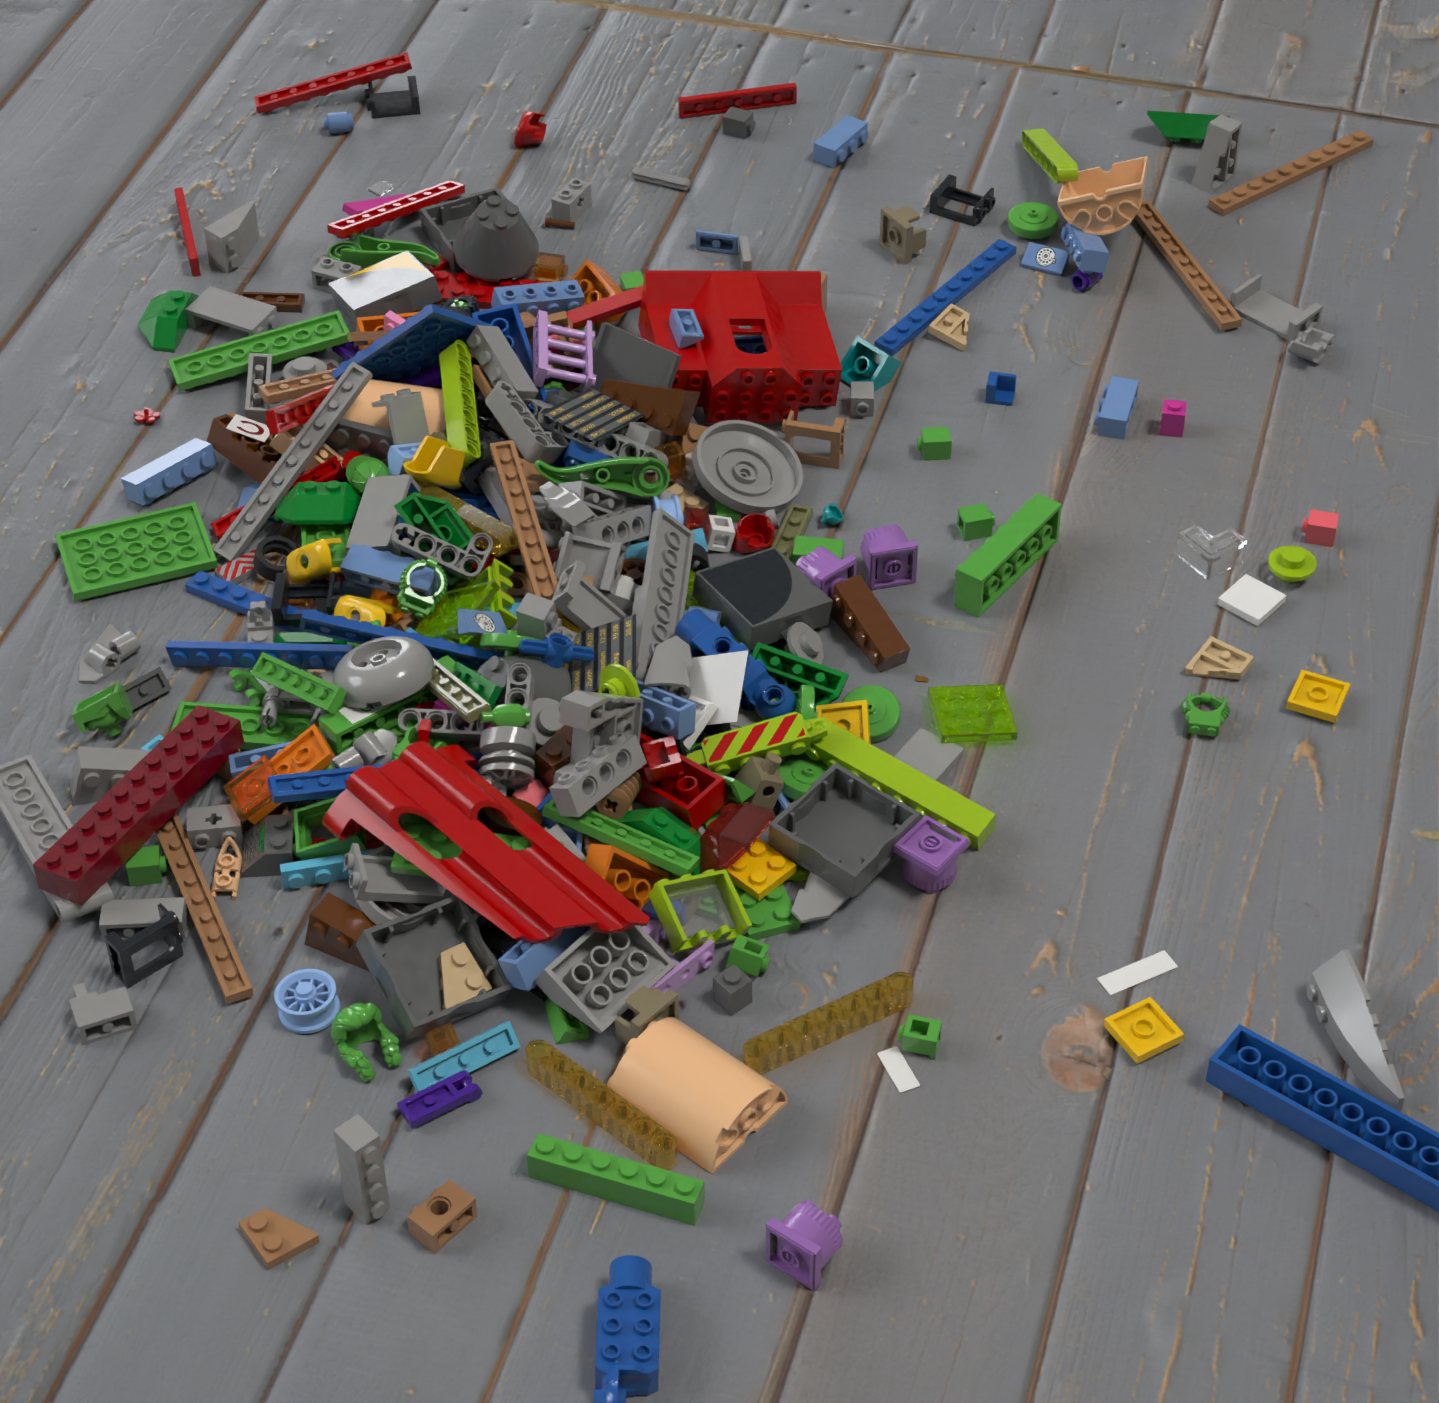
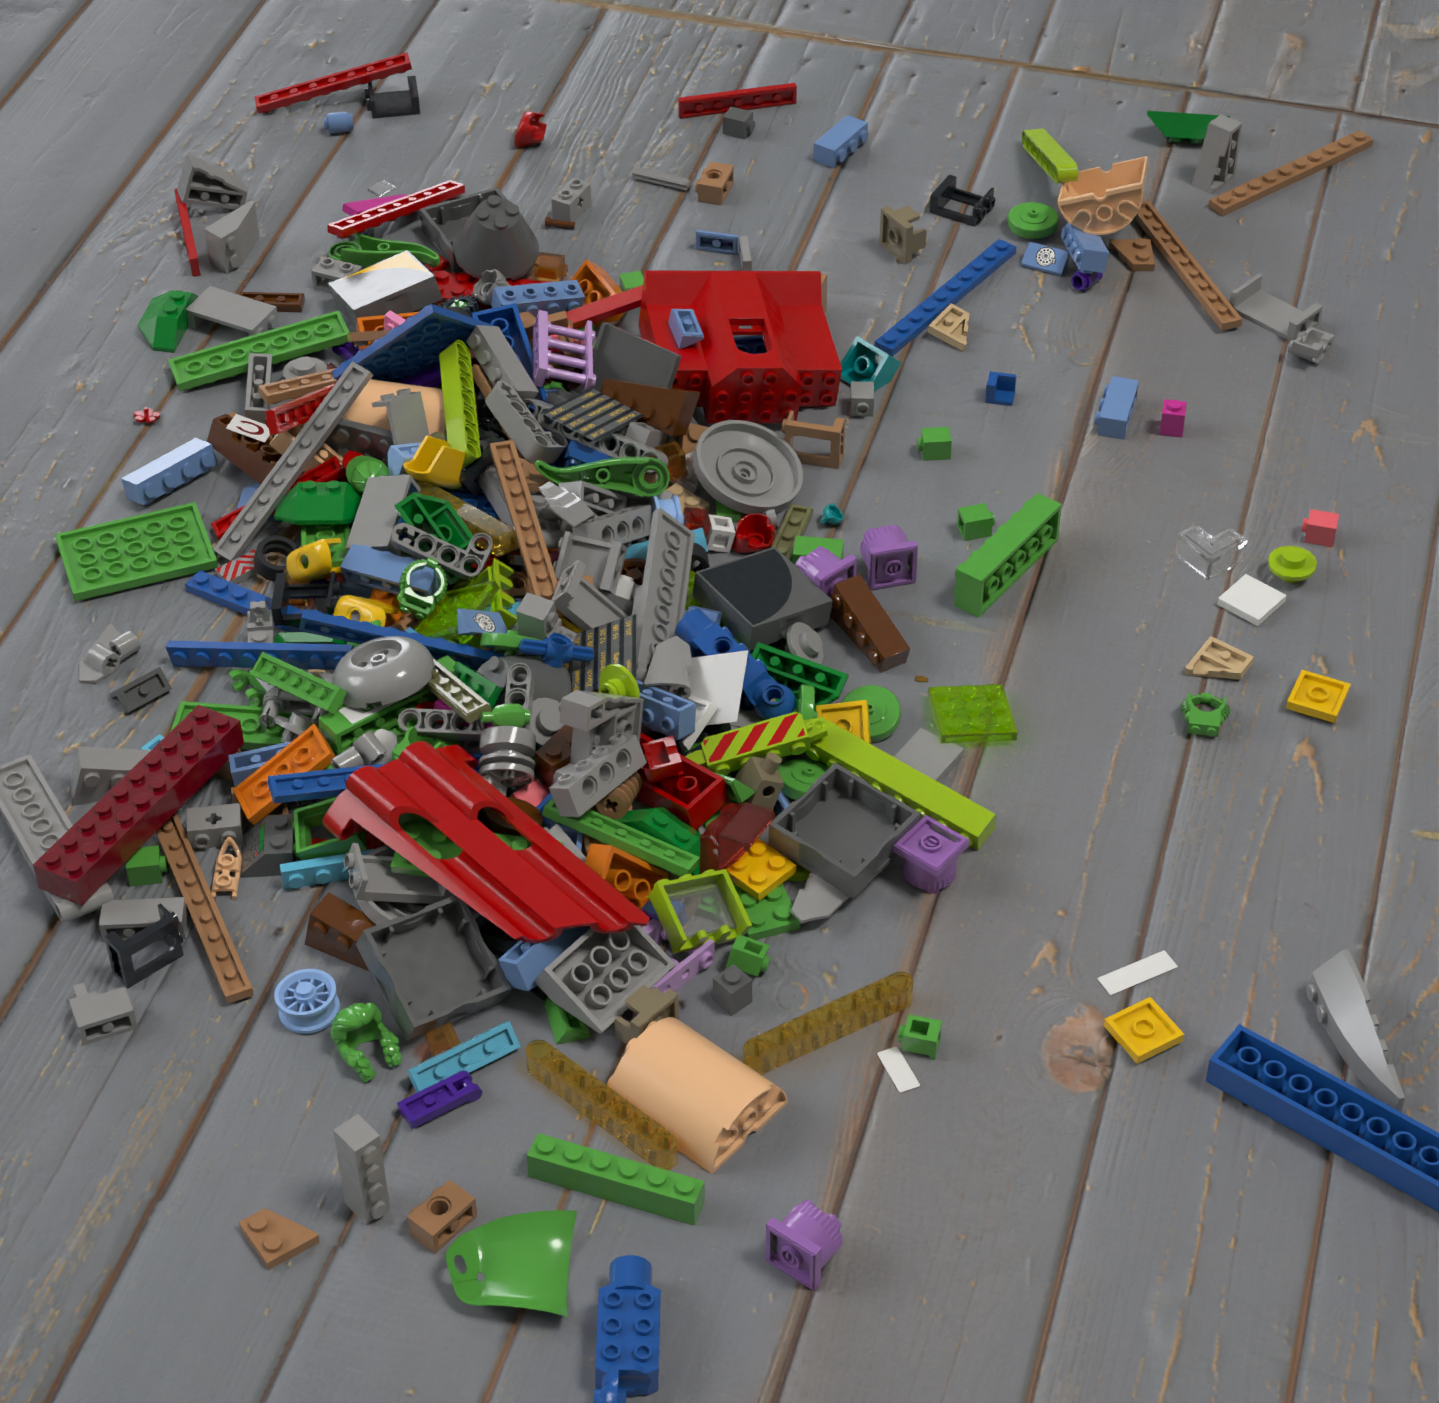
bright green brick [71,681,133,737] -> none
clear orange tile [223,755,278,822] -> none
red tile [418,719,432,743] -> none
tan wing [438,942,492,1010] -> none
none -> light grey wedge [177,154,248,209]
none -> light grey piece [274,712,316,743]
none -> bright green piece [446,1210,577,1318]
none -> light grey hair [471,269,511,306]
none -> medium nougat brick [695,161,734,205]
none -> medium nougat wing [1109,238,1155,271]

